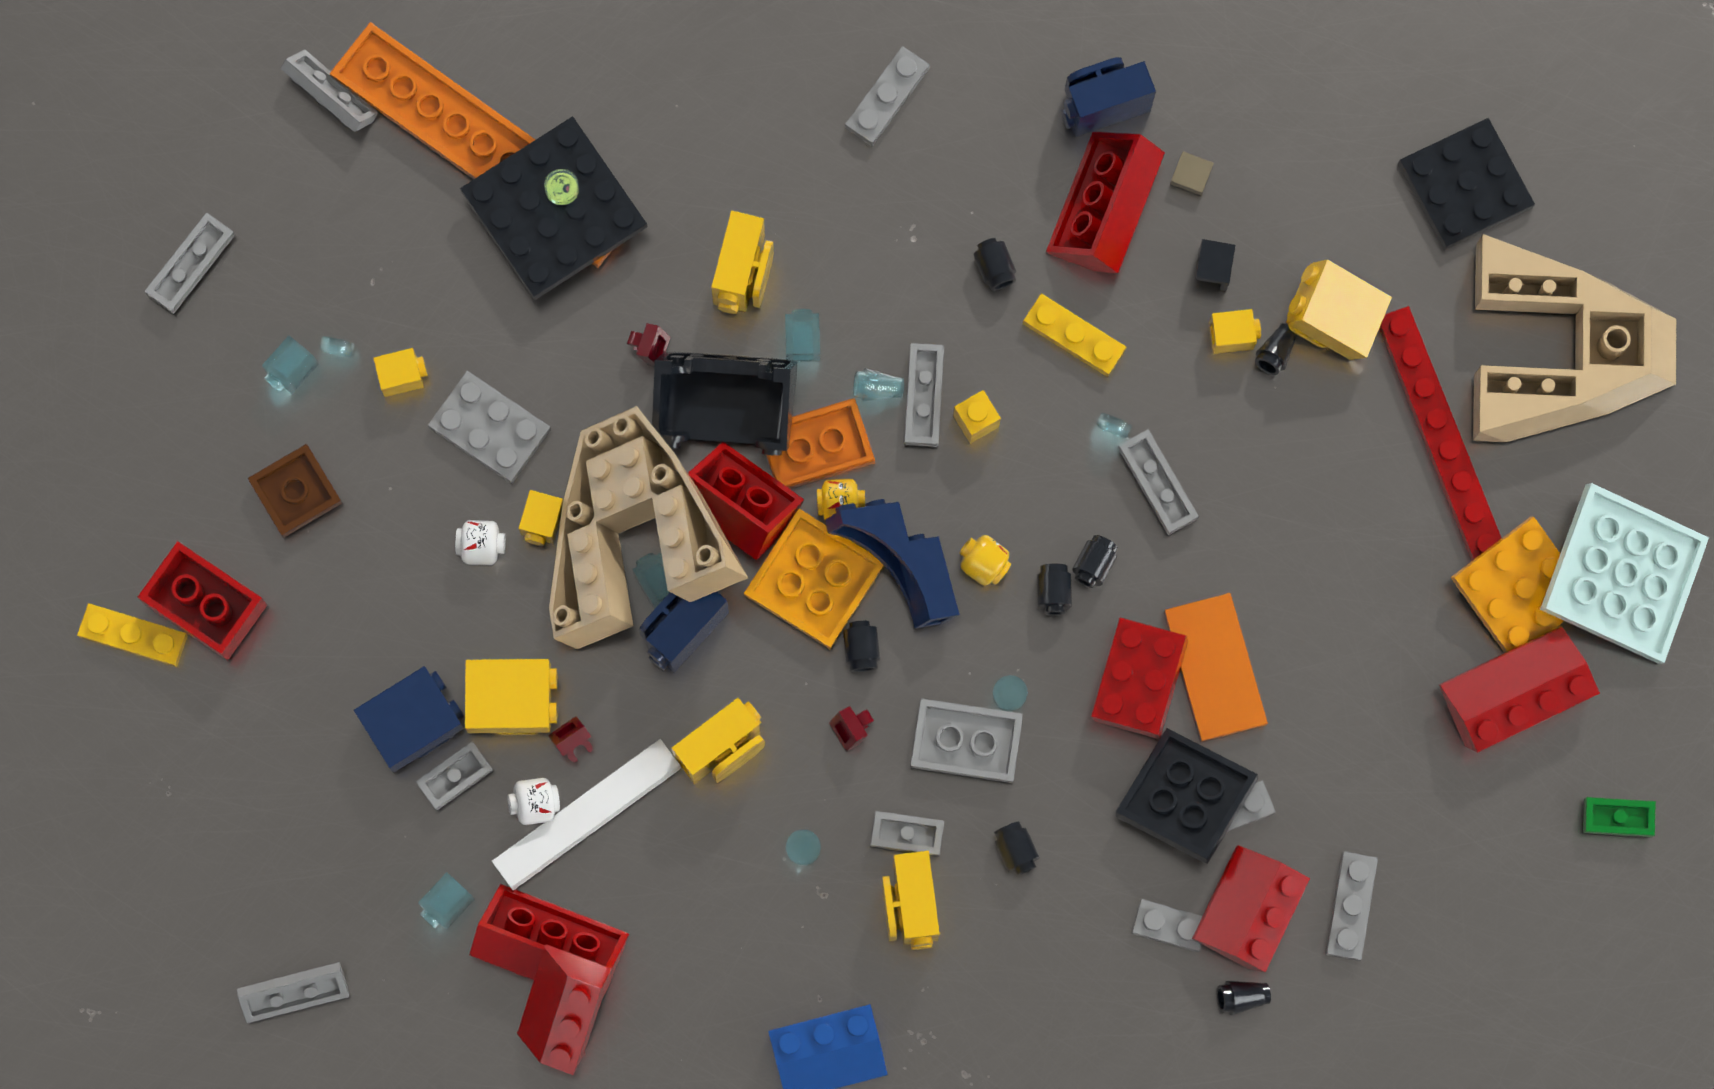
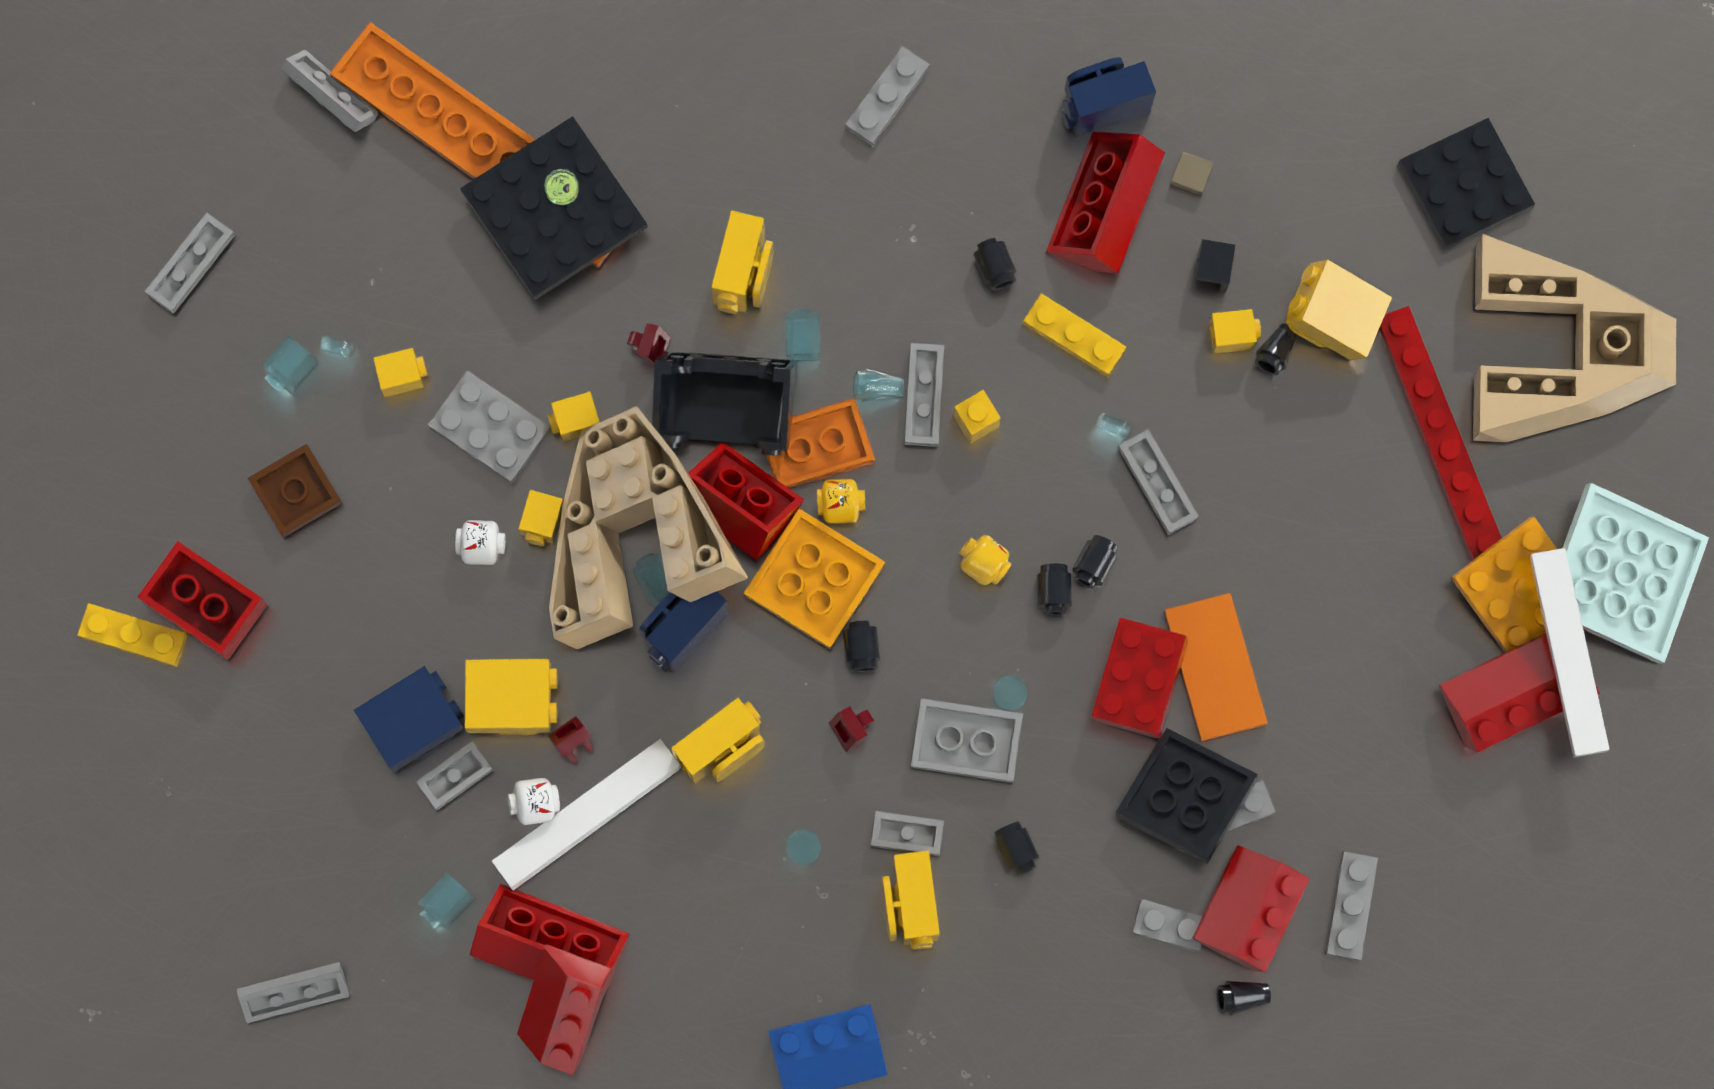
dark blue arch [825,499,960,629] -> none
green plate [1583,797,1656,837] -> none
none -> yellow brick [548,391,600,442]
none -> white tile [1529,548,1610,758]

